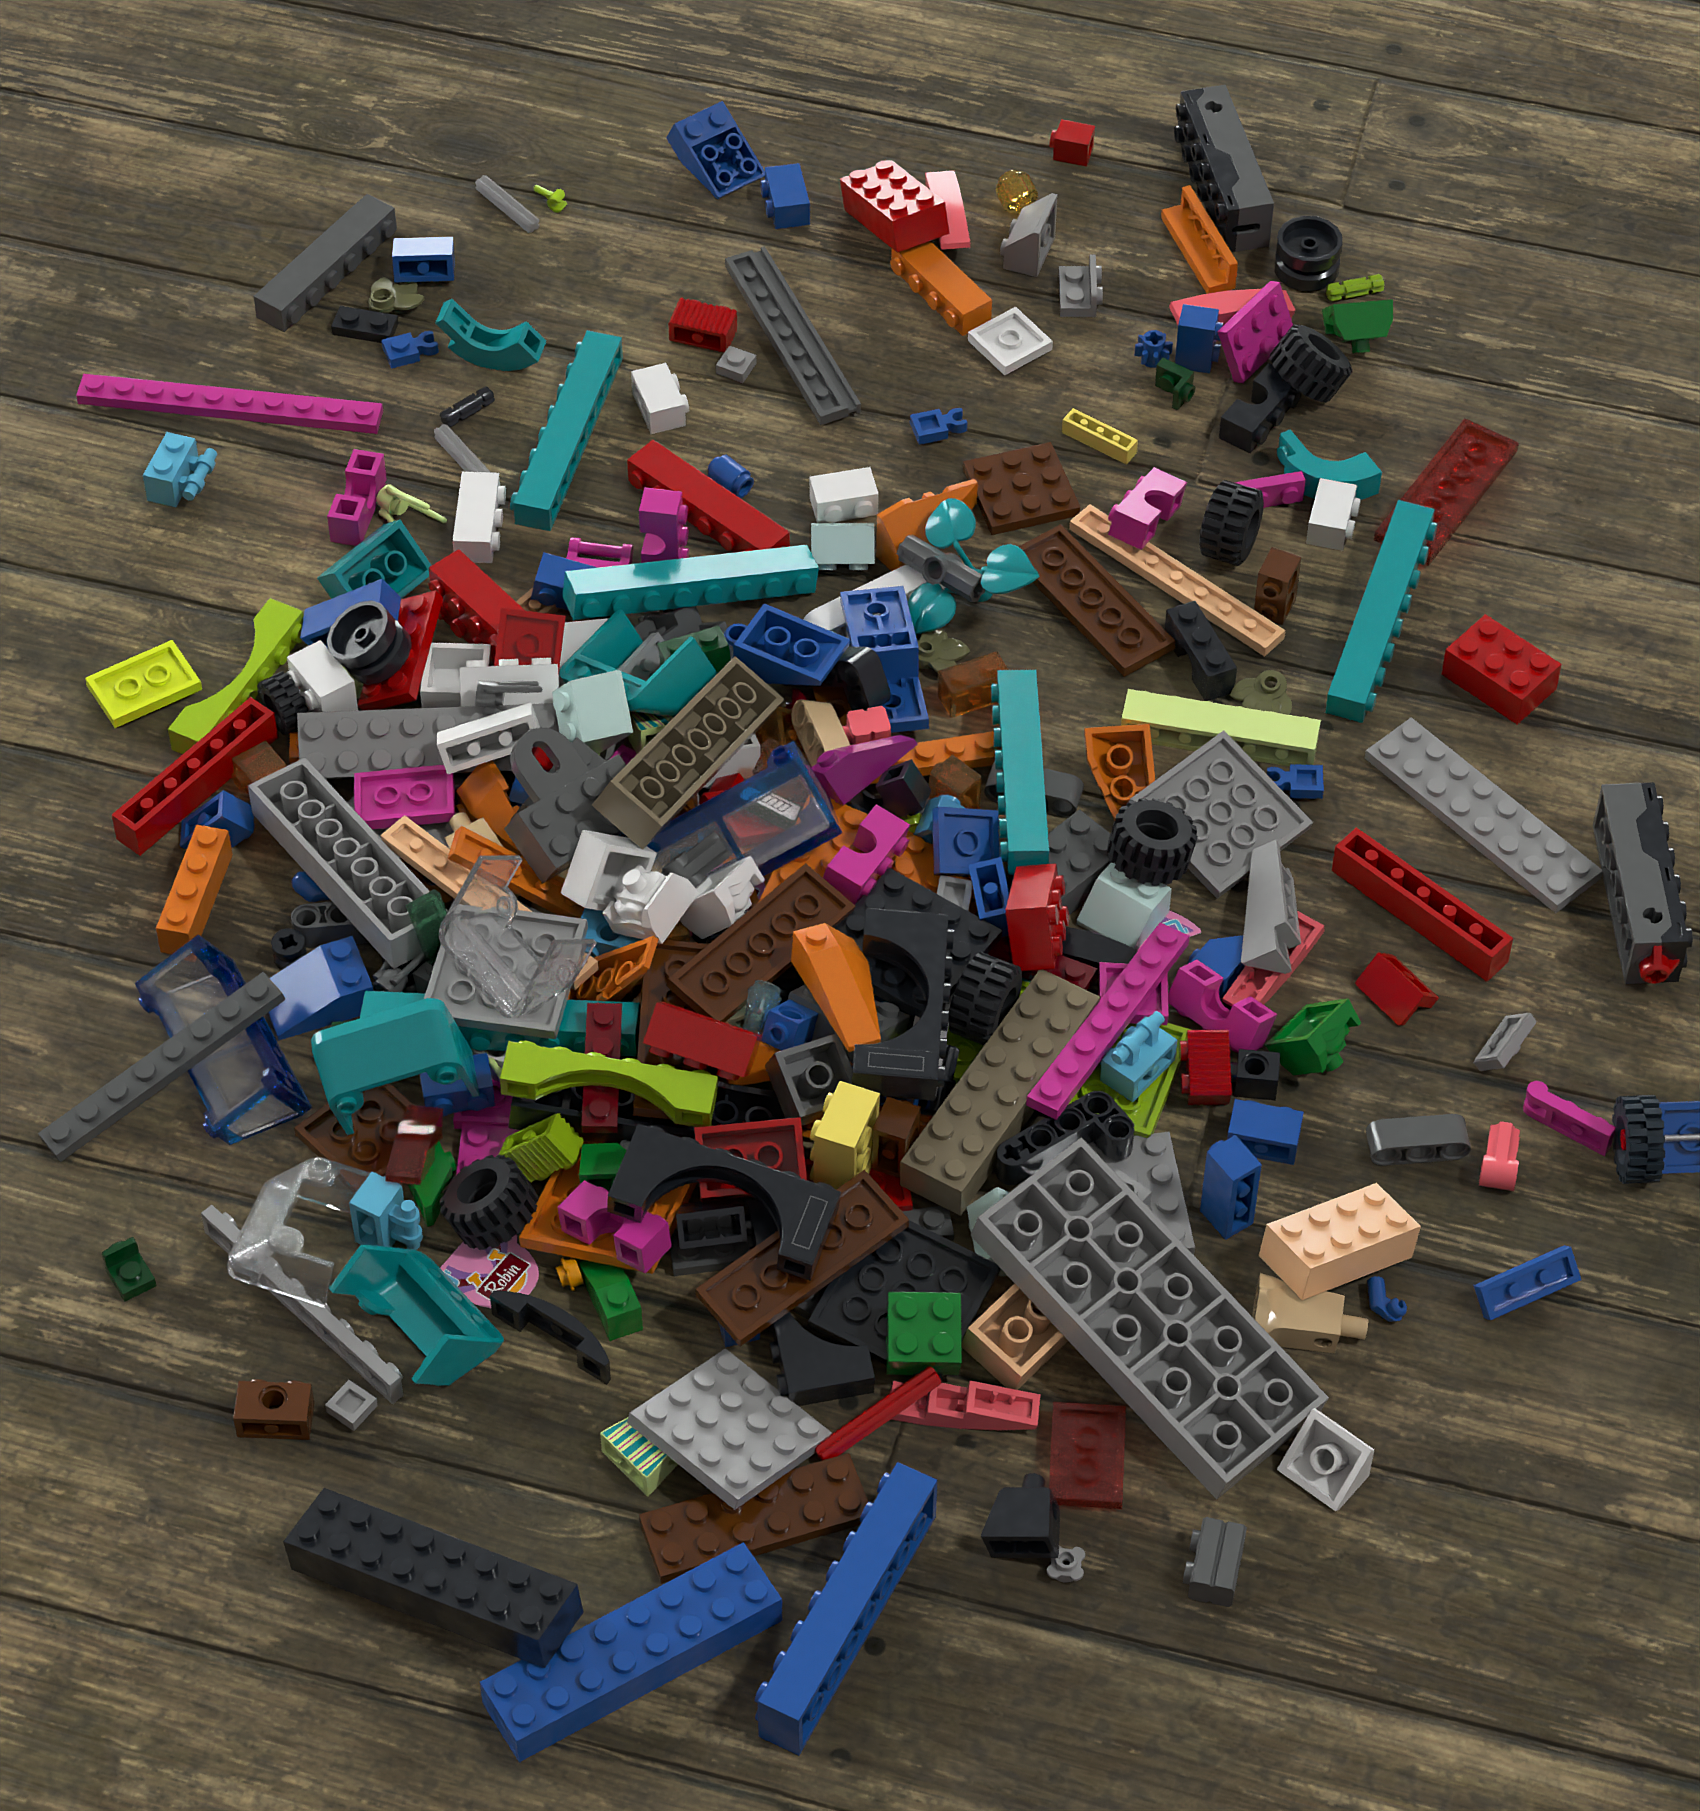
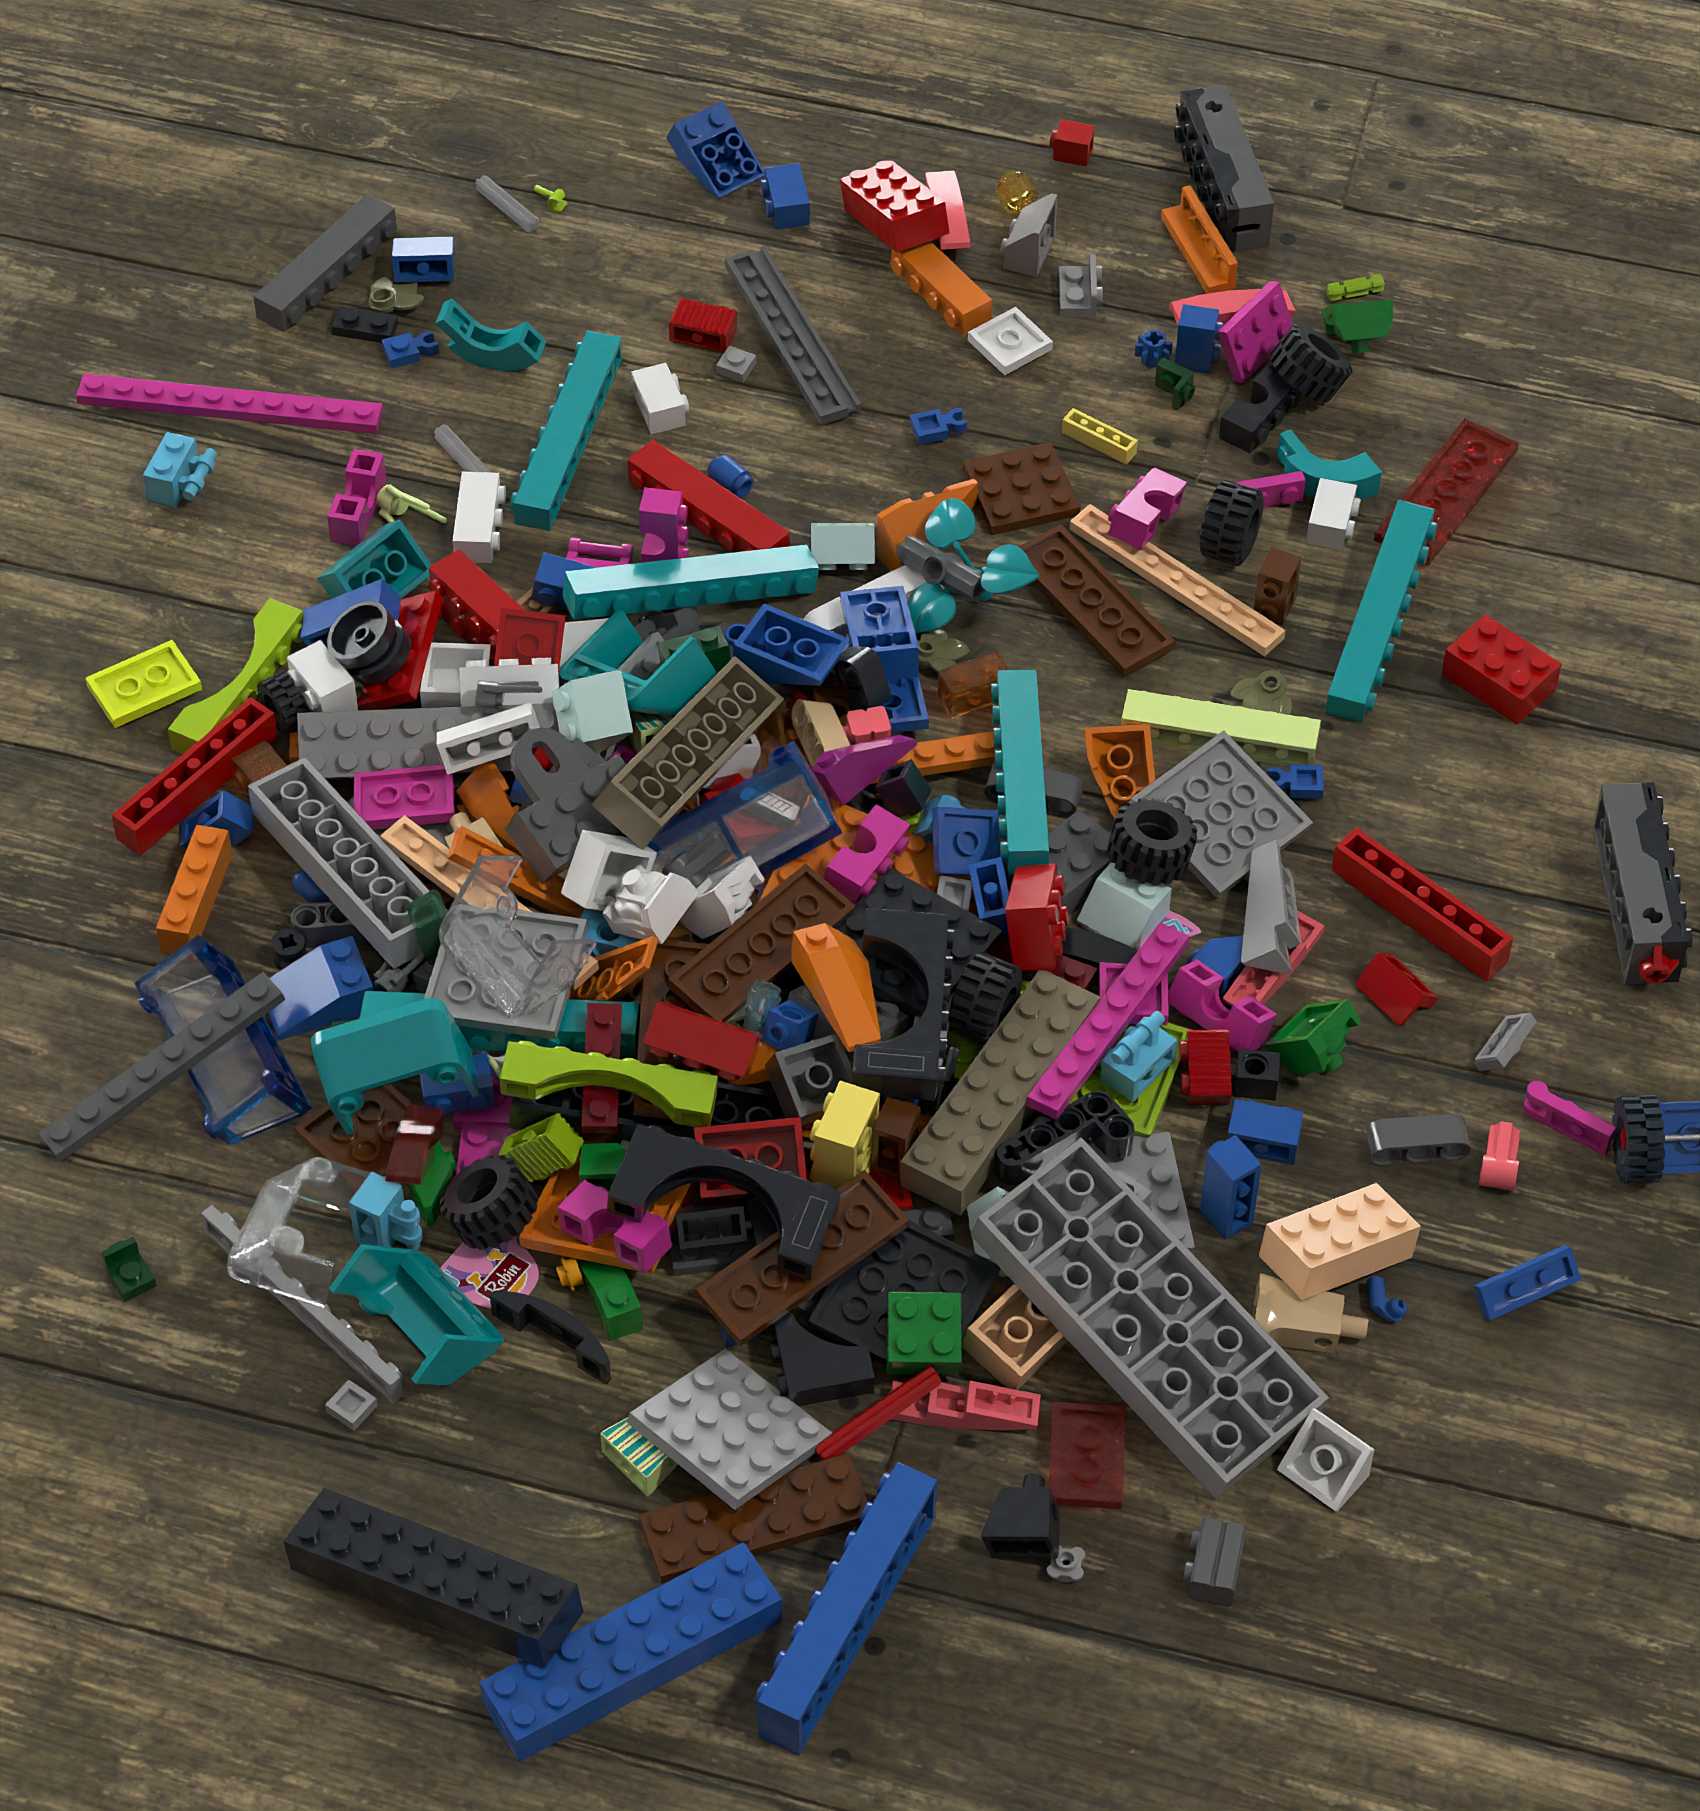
reddish brown brick [233,1379,315,1440] -> none
black axle [440,386,495,428] -> none
white brick [809,467,878,523] -> none
clear orange brick [929,755,982,809] -> none
black arch [1164,601,1237,701] -> none
black wheel [1274,216,1342,292] -> none
light grey plate [1365,717,1603,913] -> none

